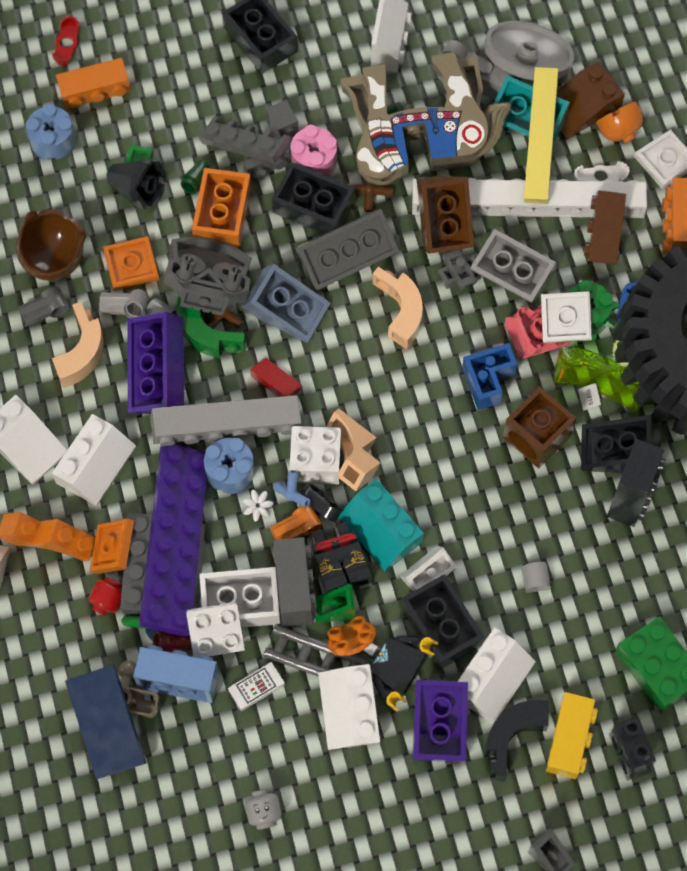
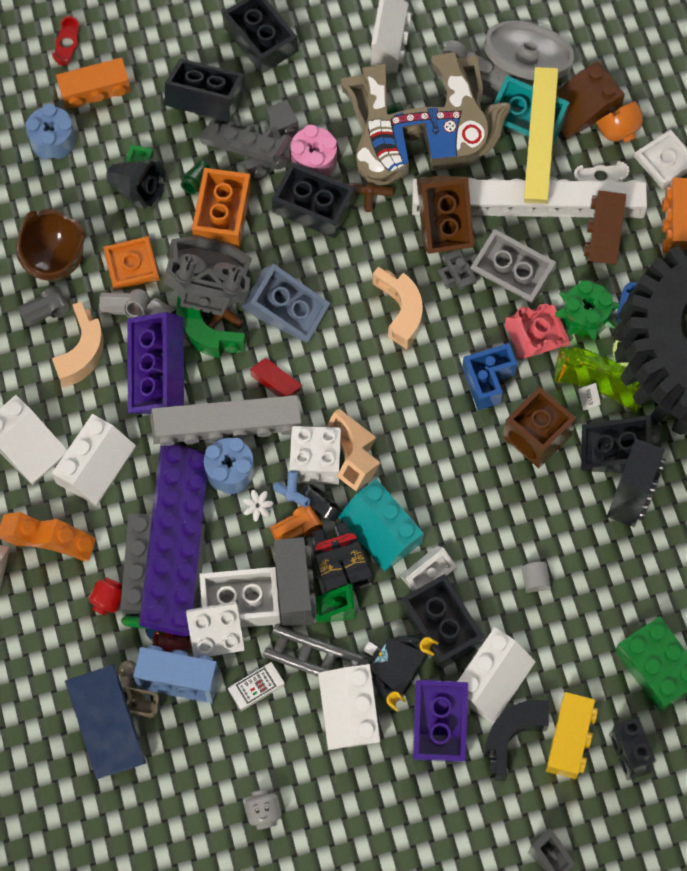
orange tile [90,518,134,574] -> none
dark grey plate [295,209,399,291] -> none
orange dish [328,616,376,656] -> none
white tile [541,291,592,343] -> none
none -> black brick [164,58,245,122]

